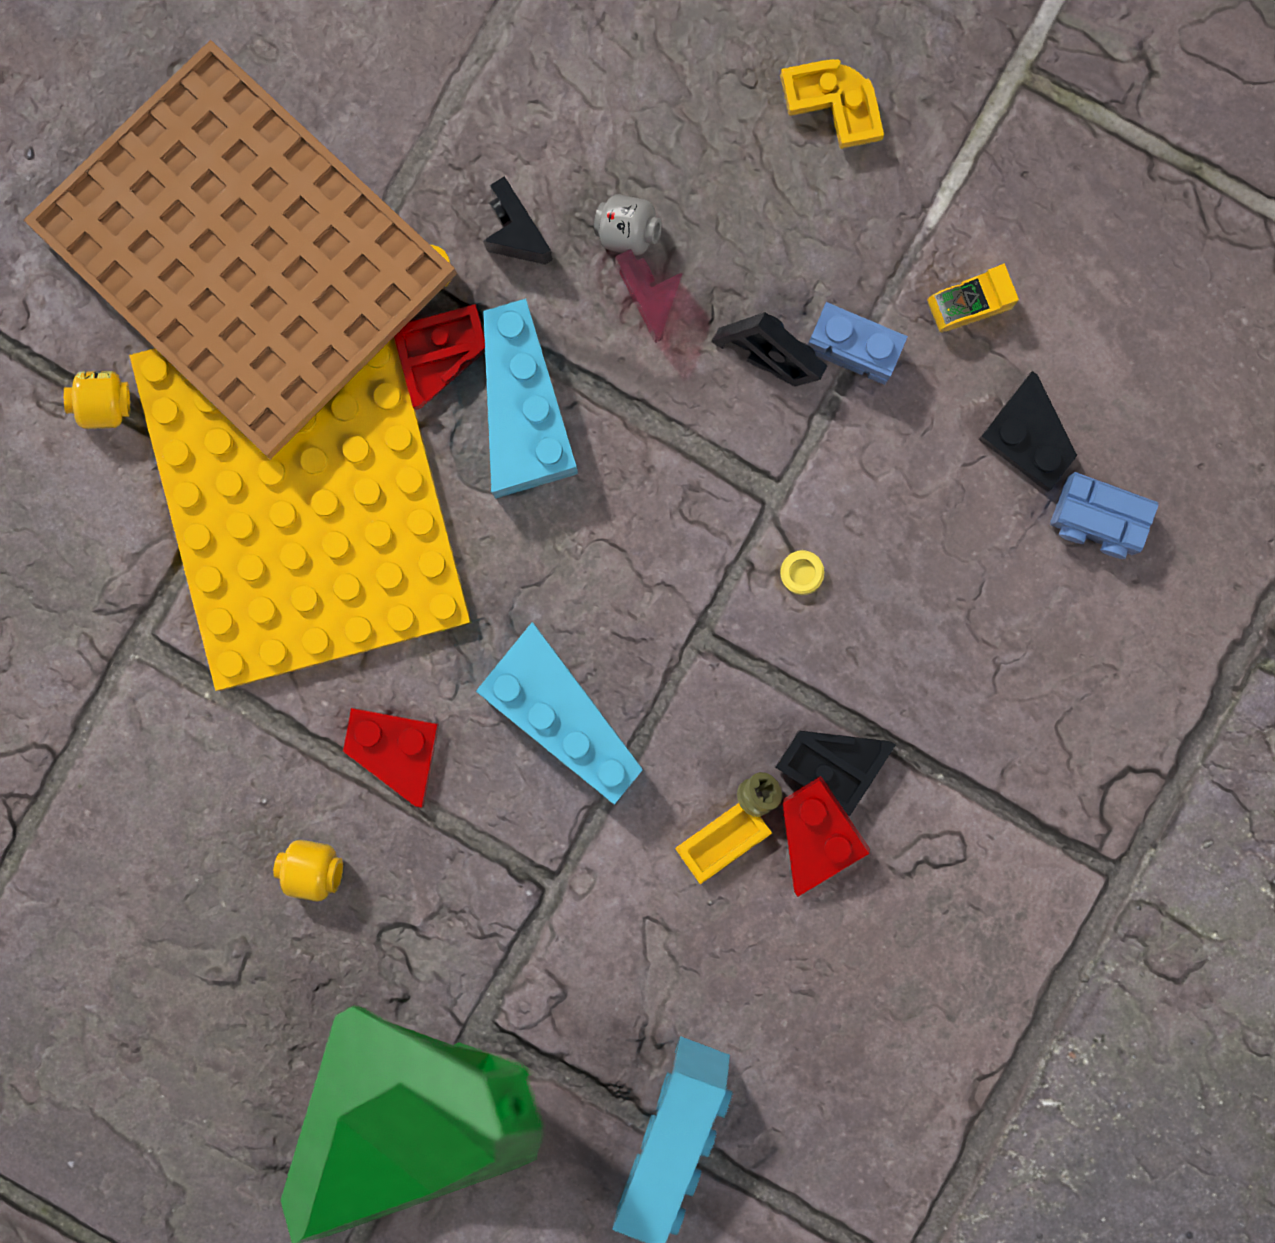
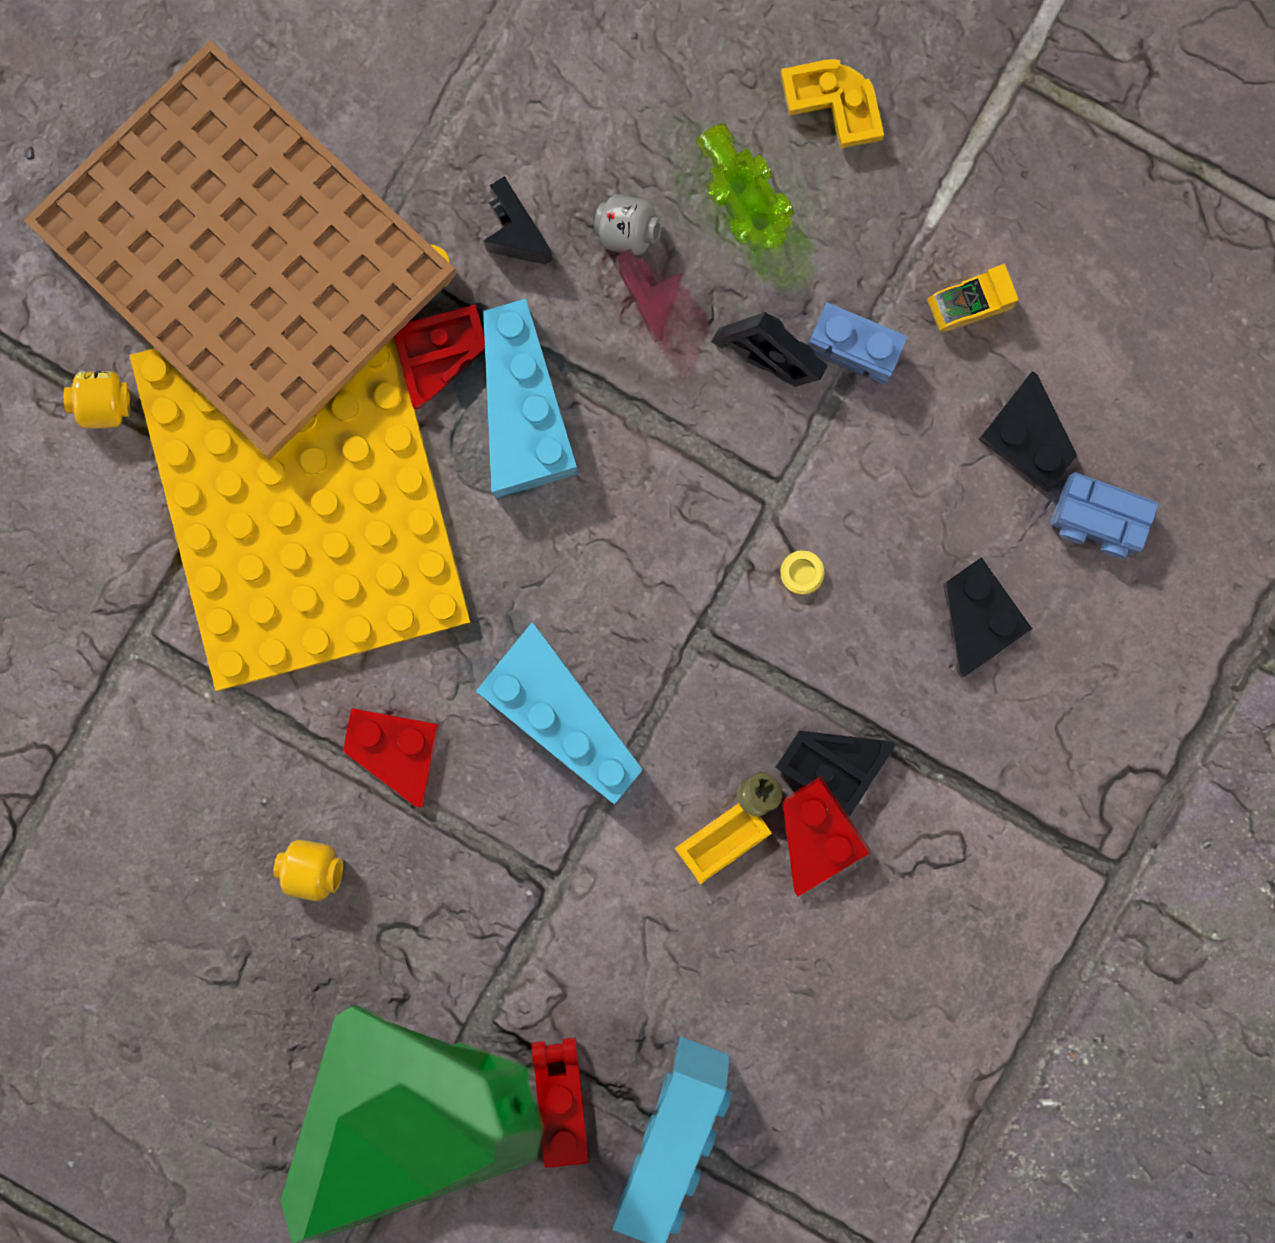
none -> red plate [531,1037,589,1168]
none -> clear neon green brick [696,123,794,253]
none -> black wing [943,557,1033,678]

